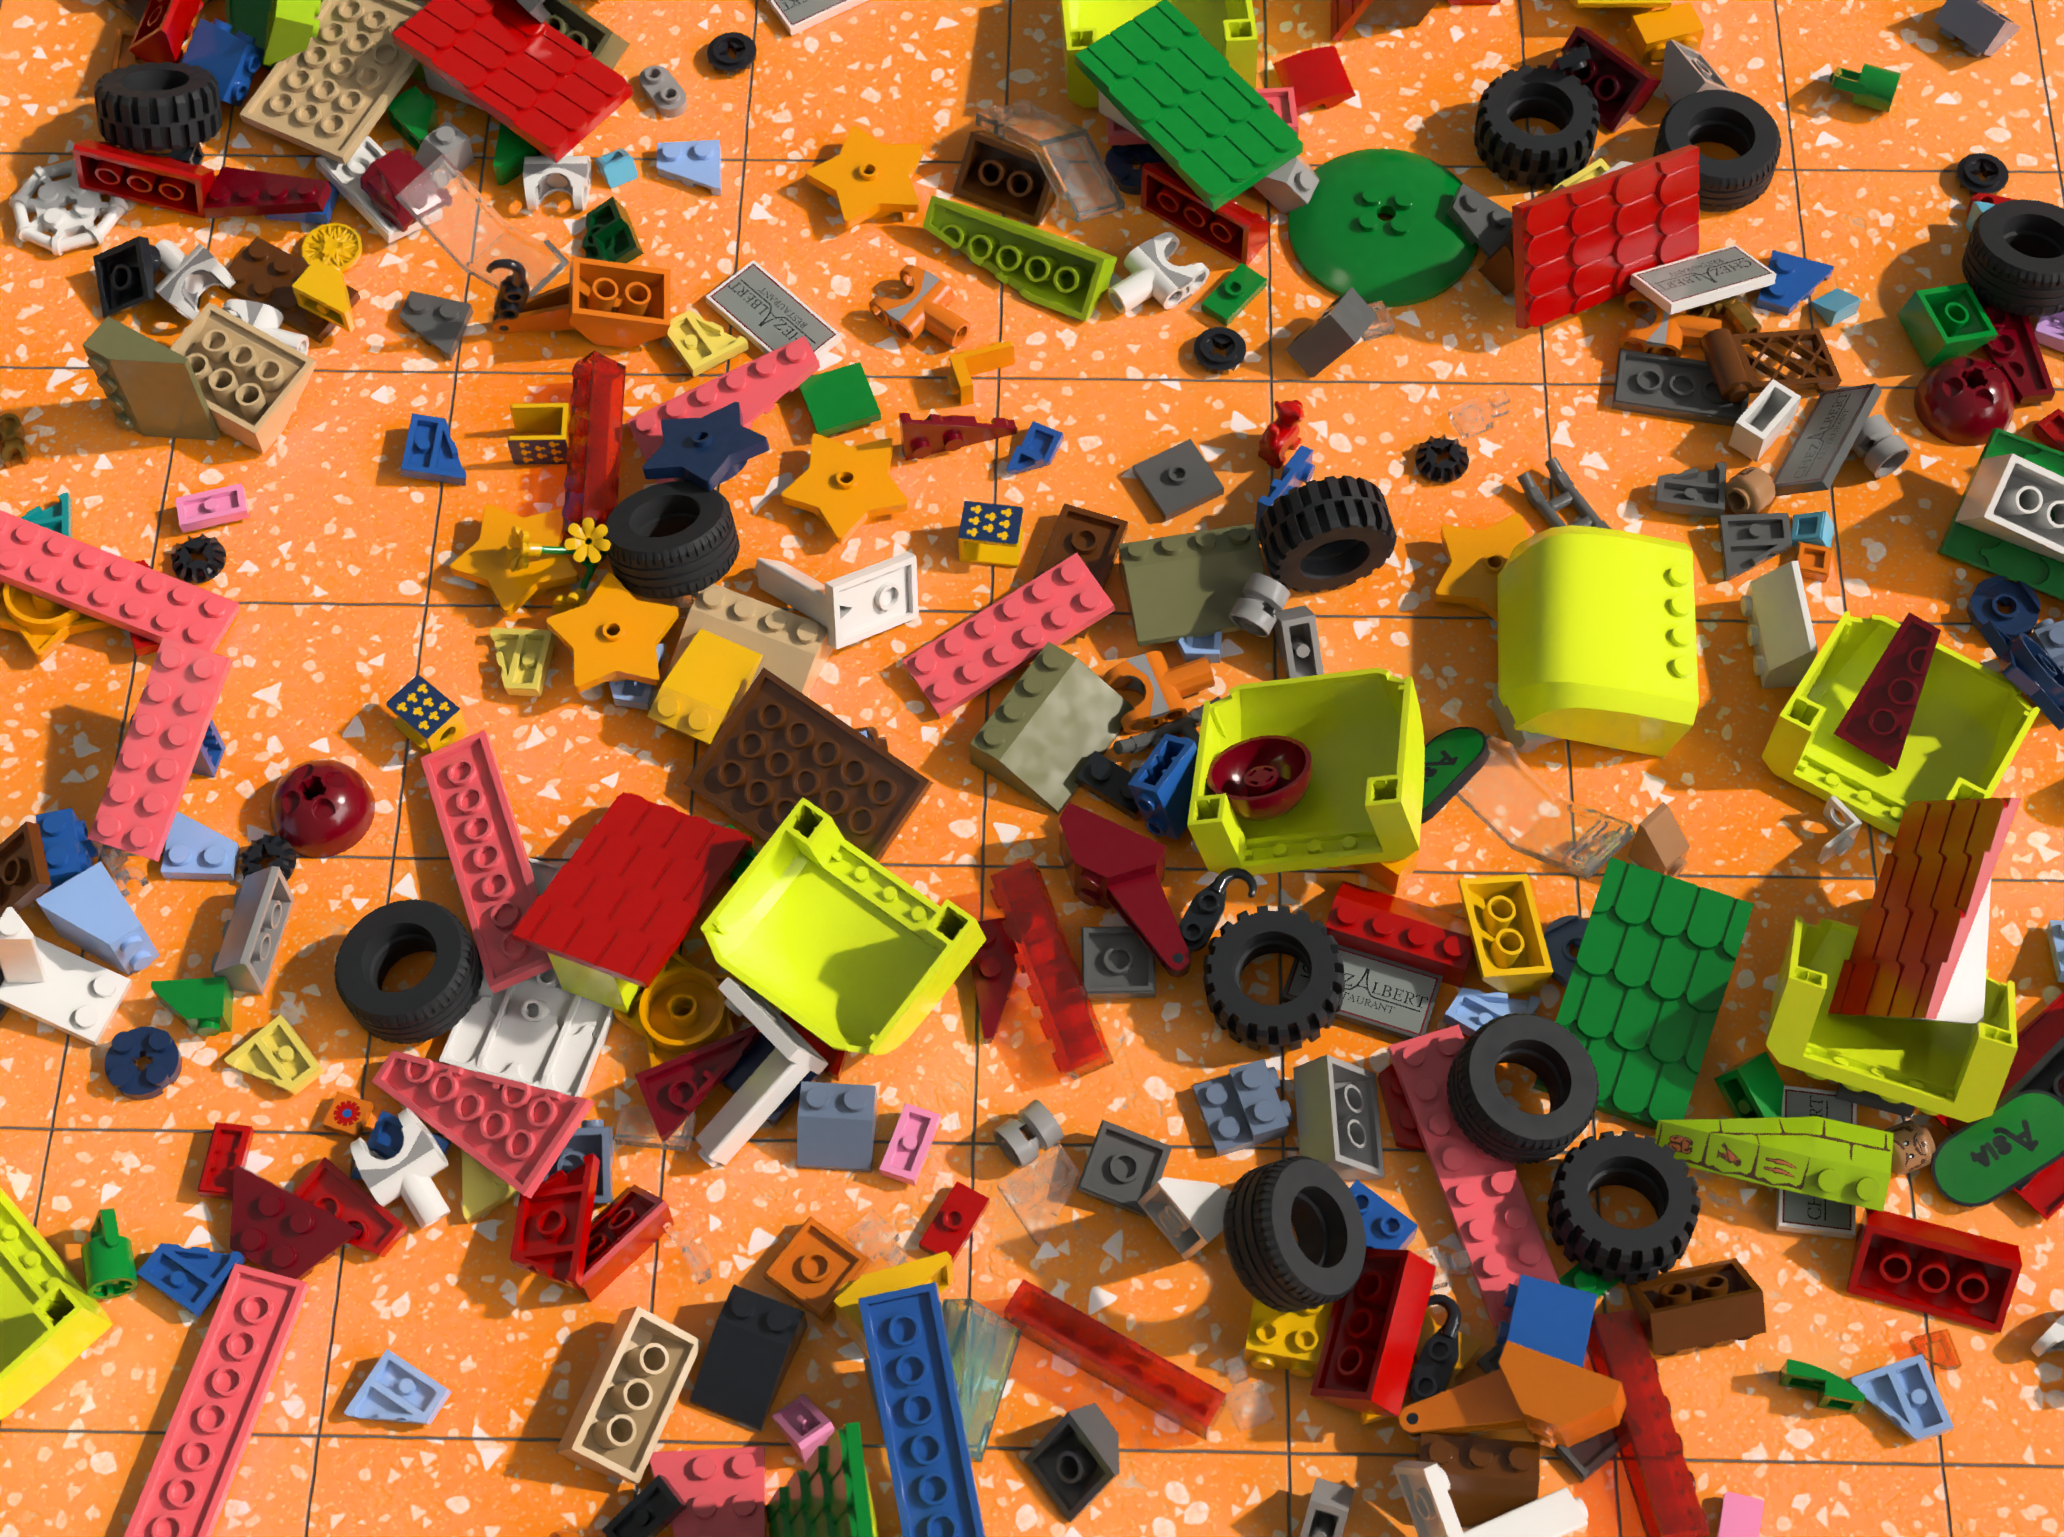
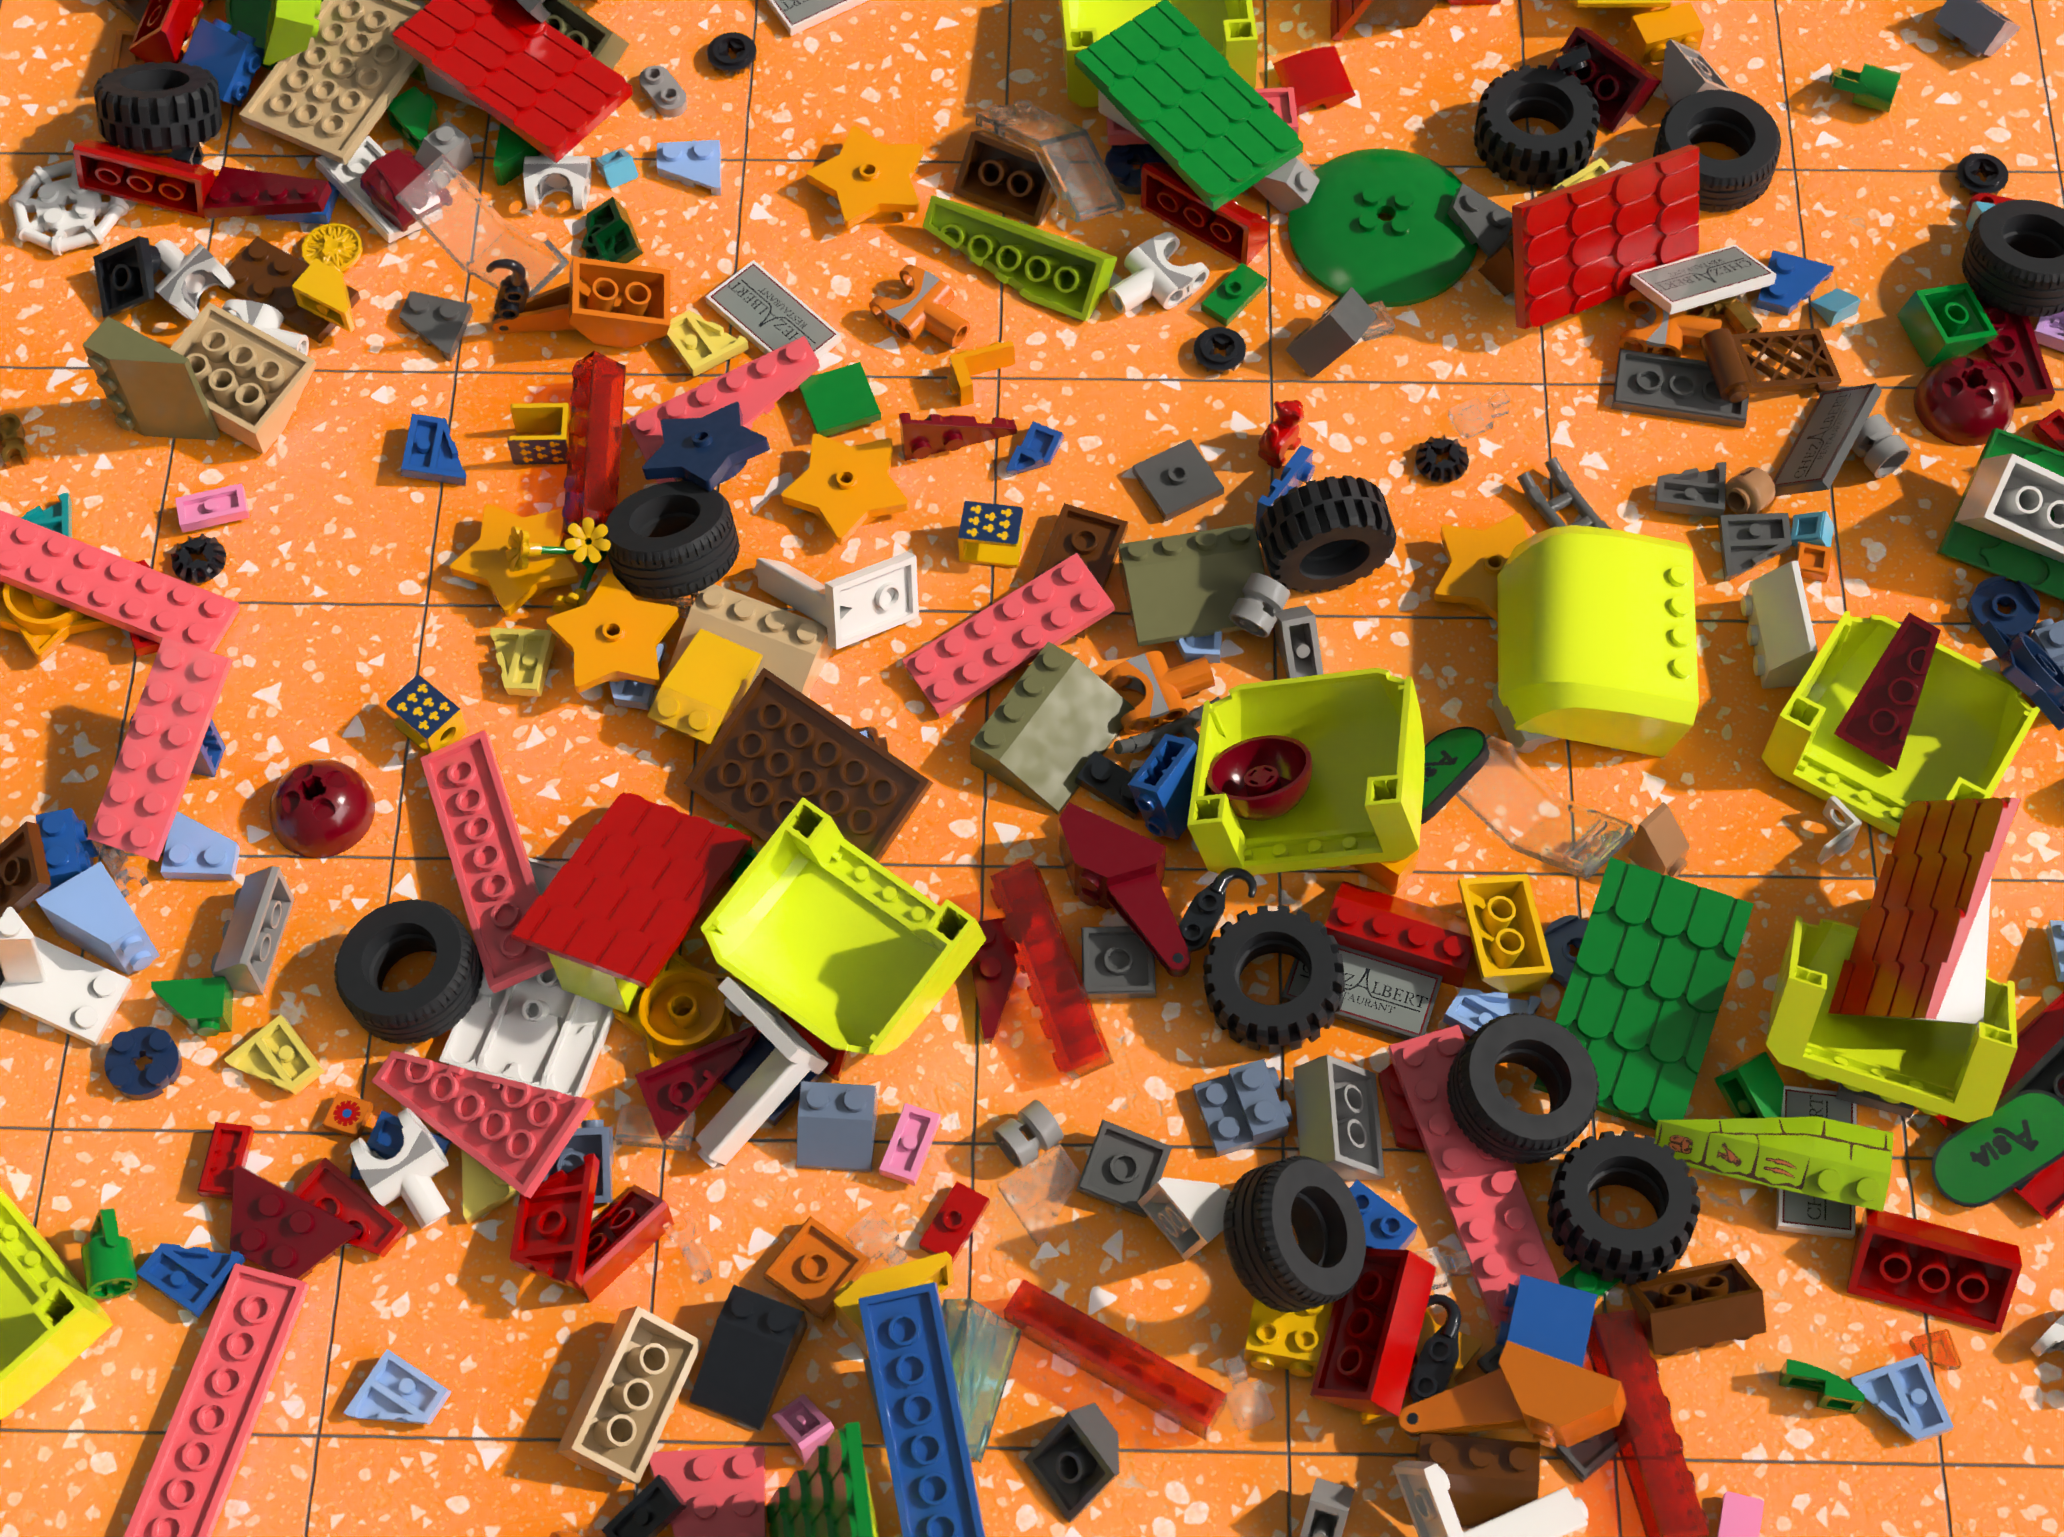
black gear [239,834,296,881] -> none
white brick [1728,379,1801,462] -> none
medium nougat head [1884,1120,1936,1176] -> none

